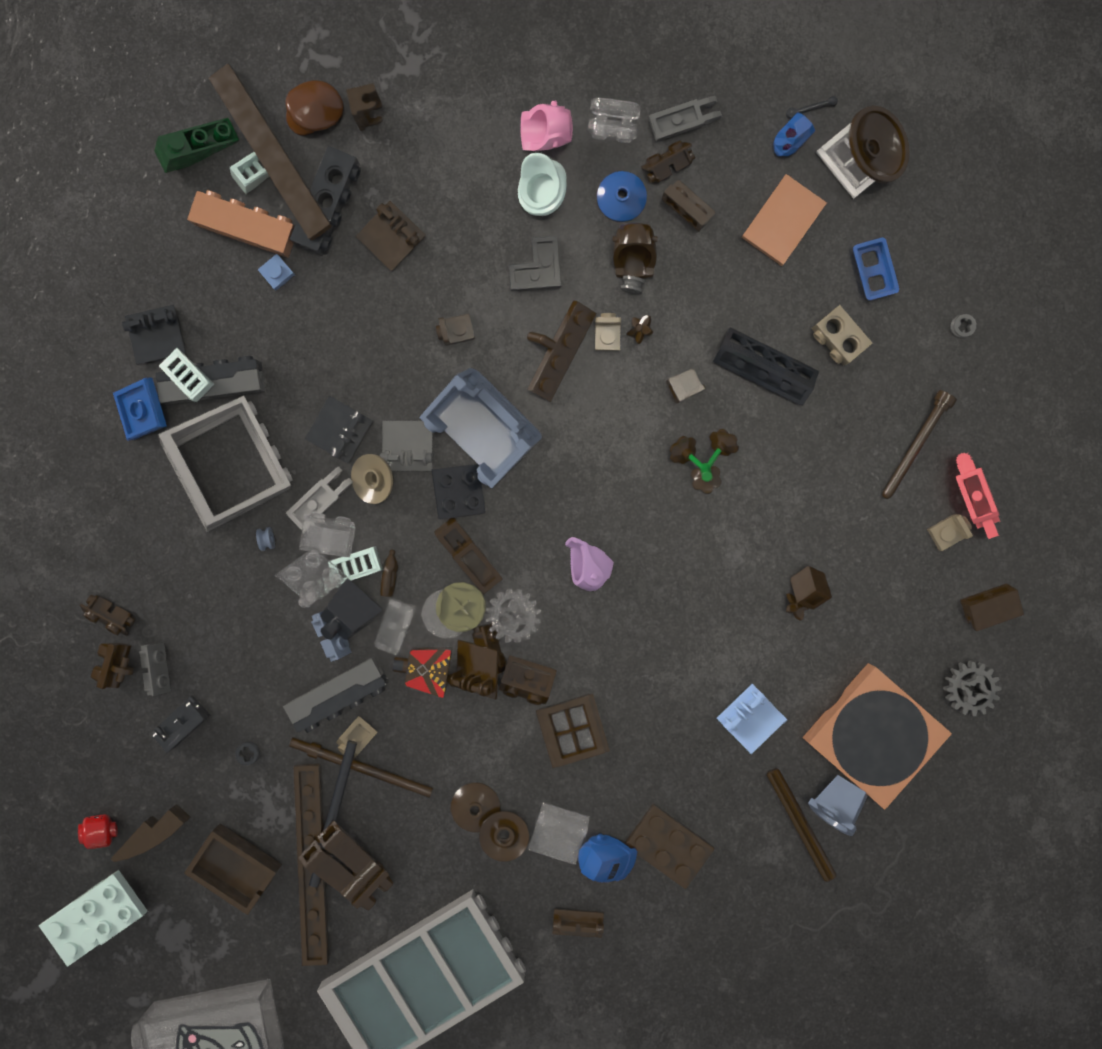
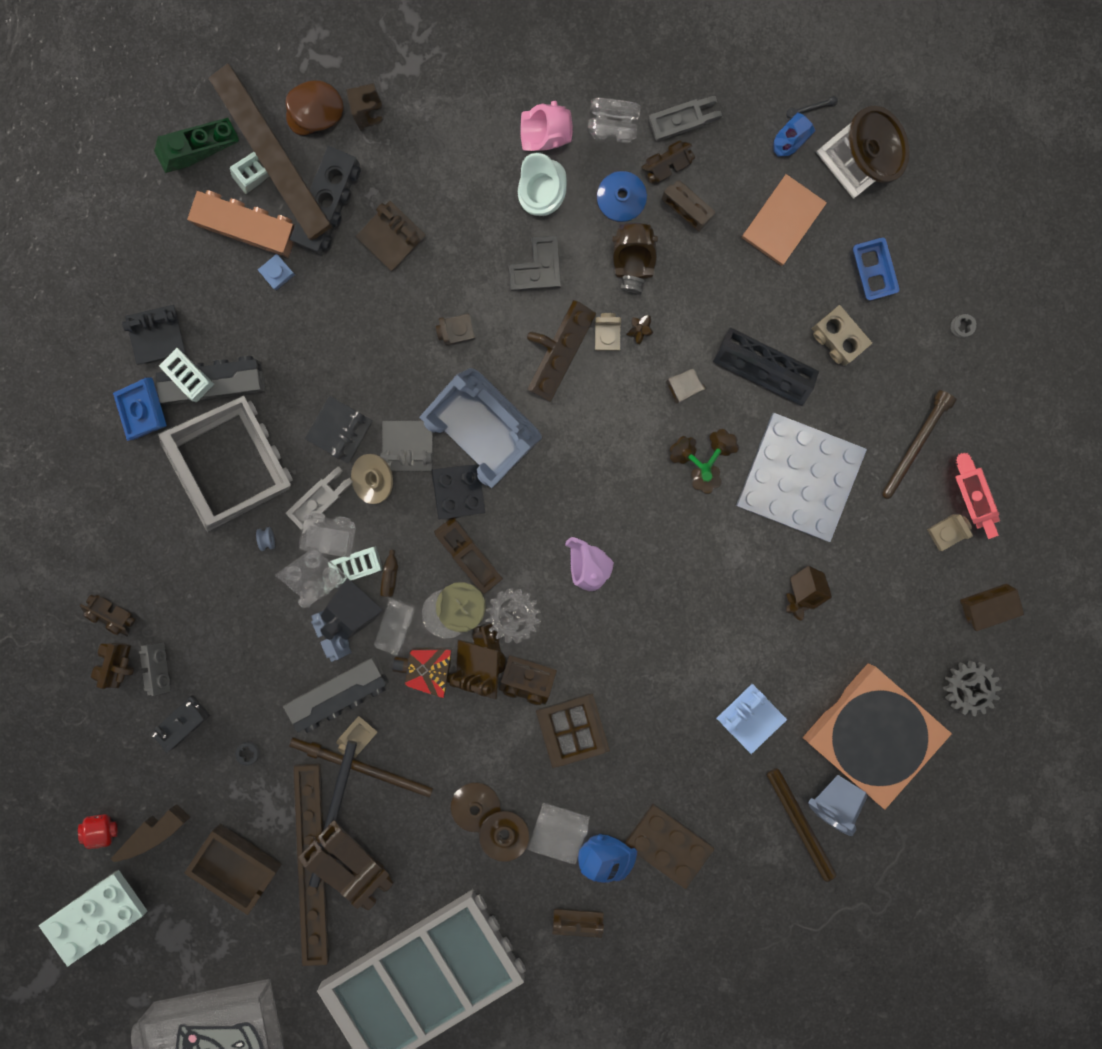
none -> plate [736,413,867,542]

